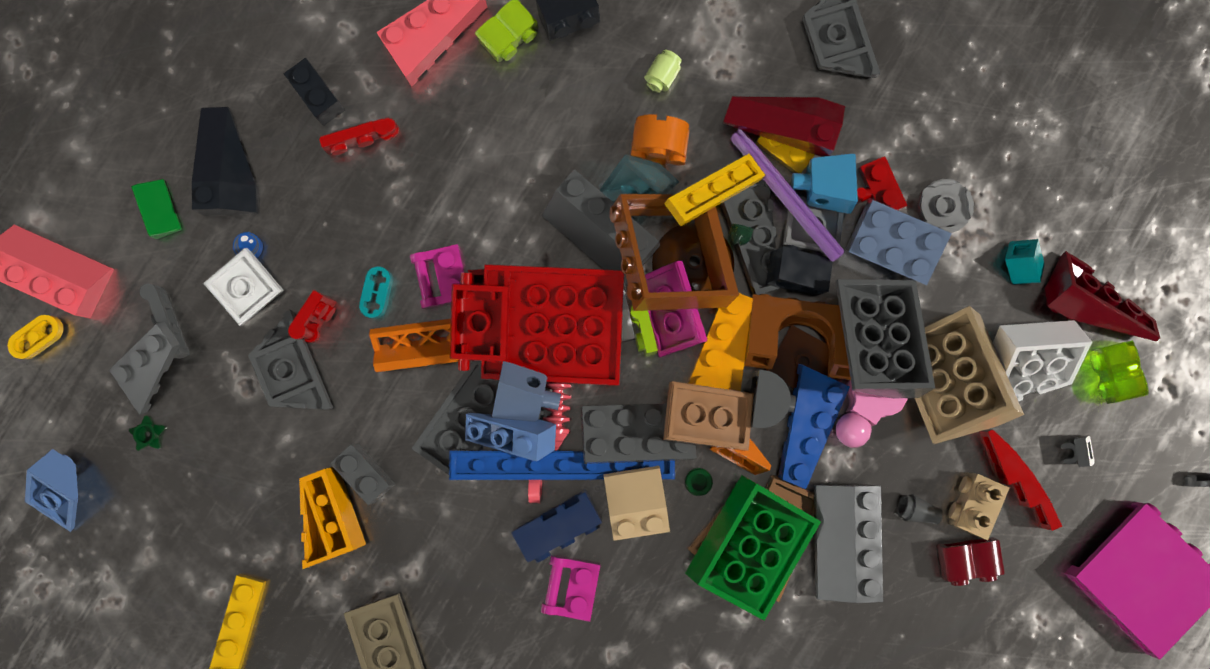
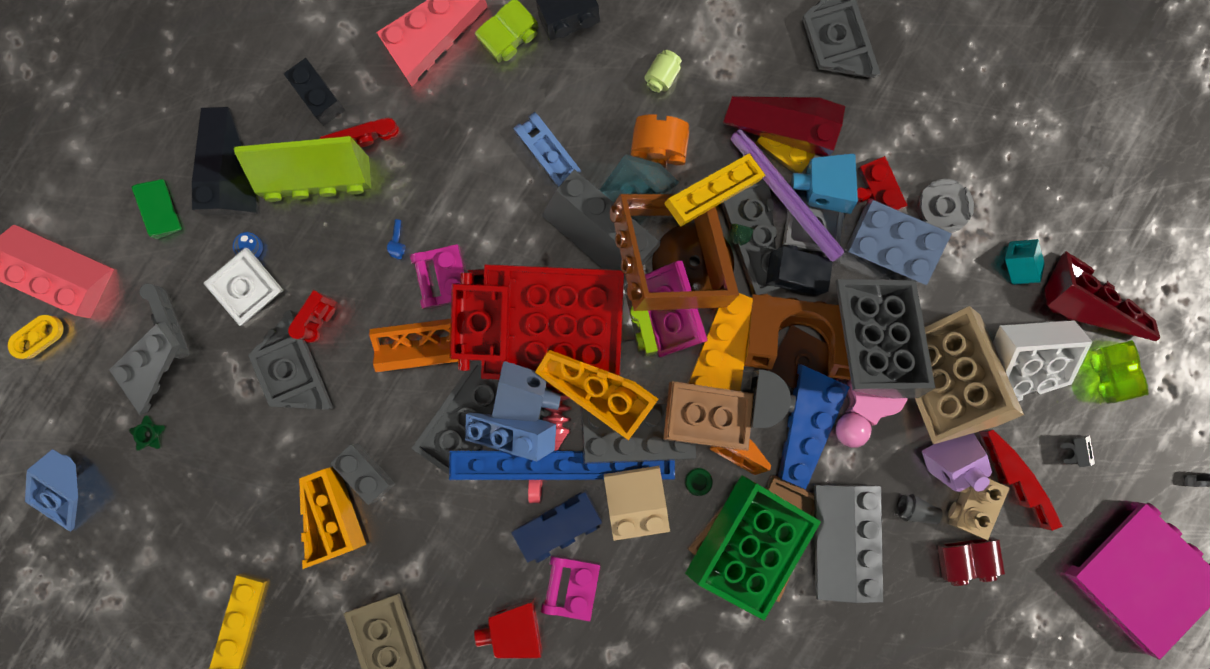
teal beam [359,266,393,319] -> none
none -> lime slope [234,136,372,202]
none -> blue hand [387,219,406,259]
none -> red torso [474,599,543,658]
none -> medium blue plate [513,112,581,187]
none -> light orange wedge [535,350,659,441]
none -> lavender torso [922,433,992,492]

